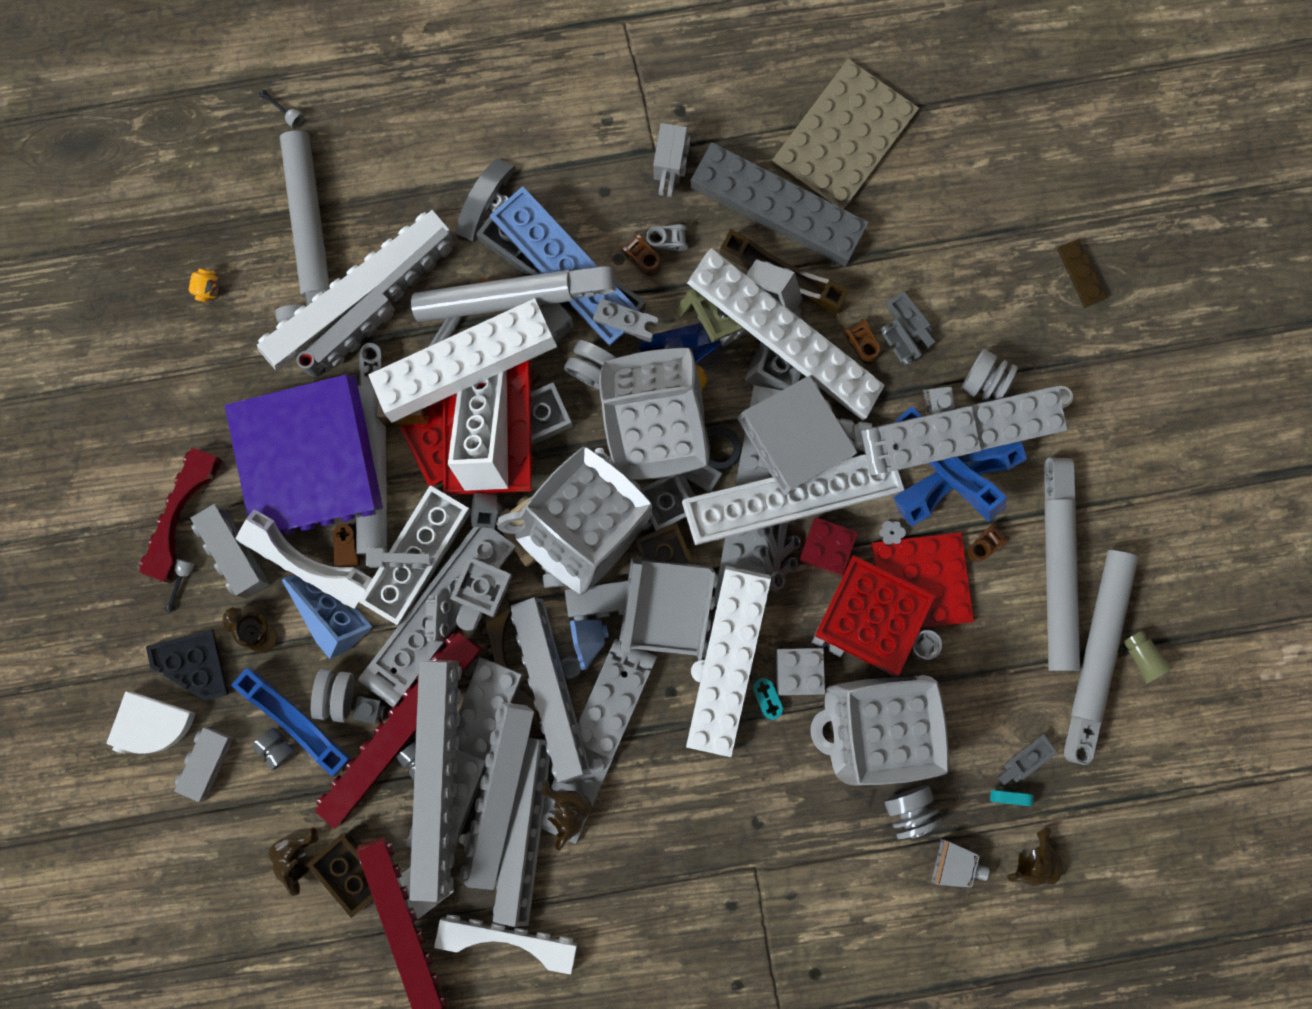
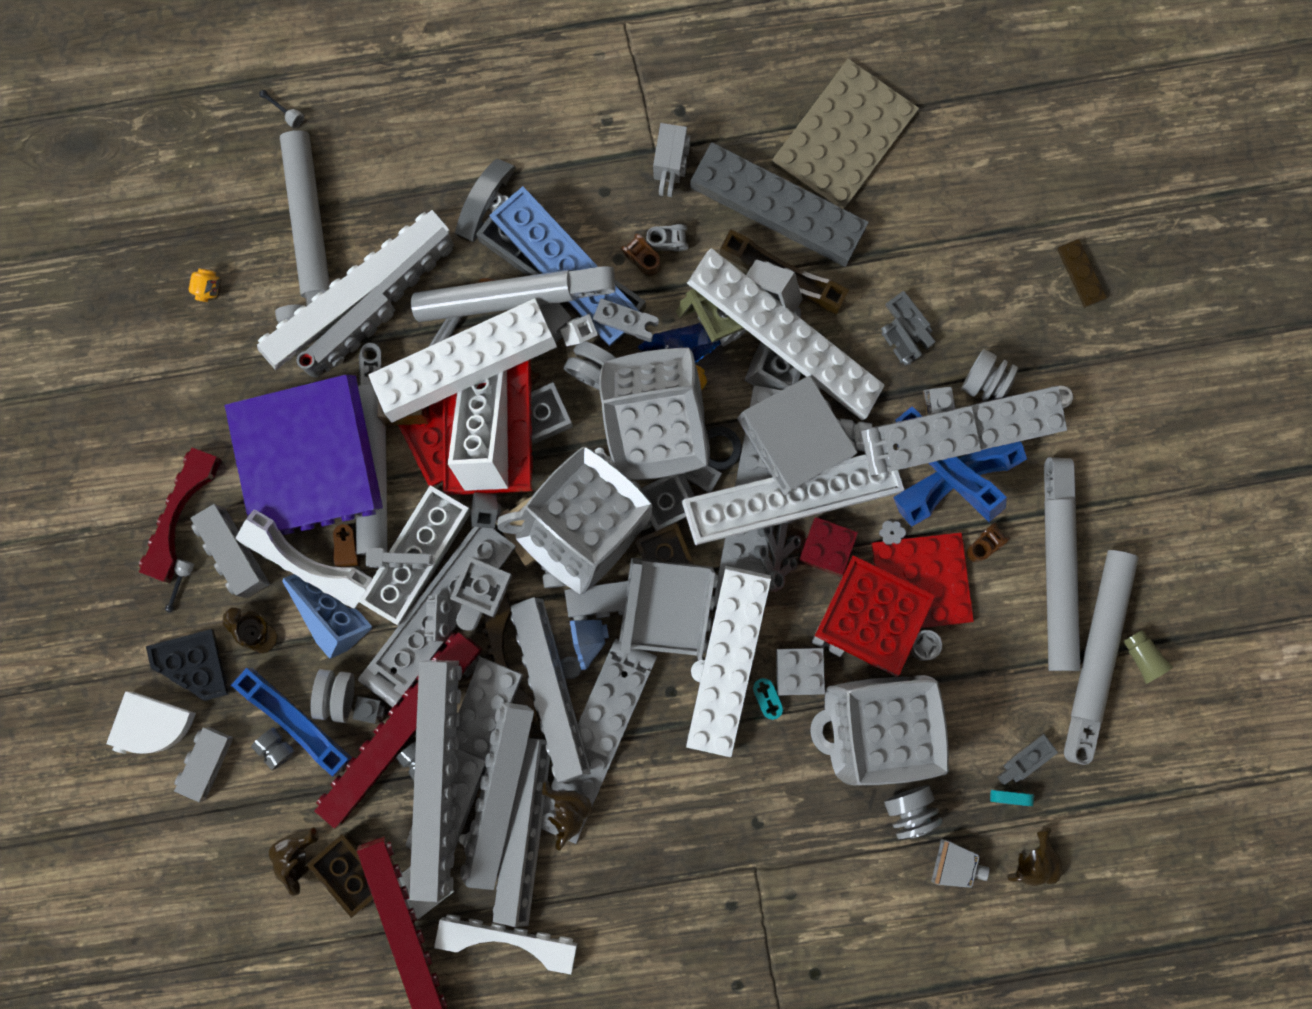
reddish brown piece [844,318,880,364] -> none
none -> white brick [560,314,598,346]

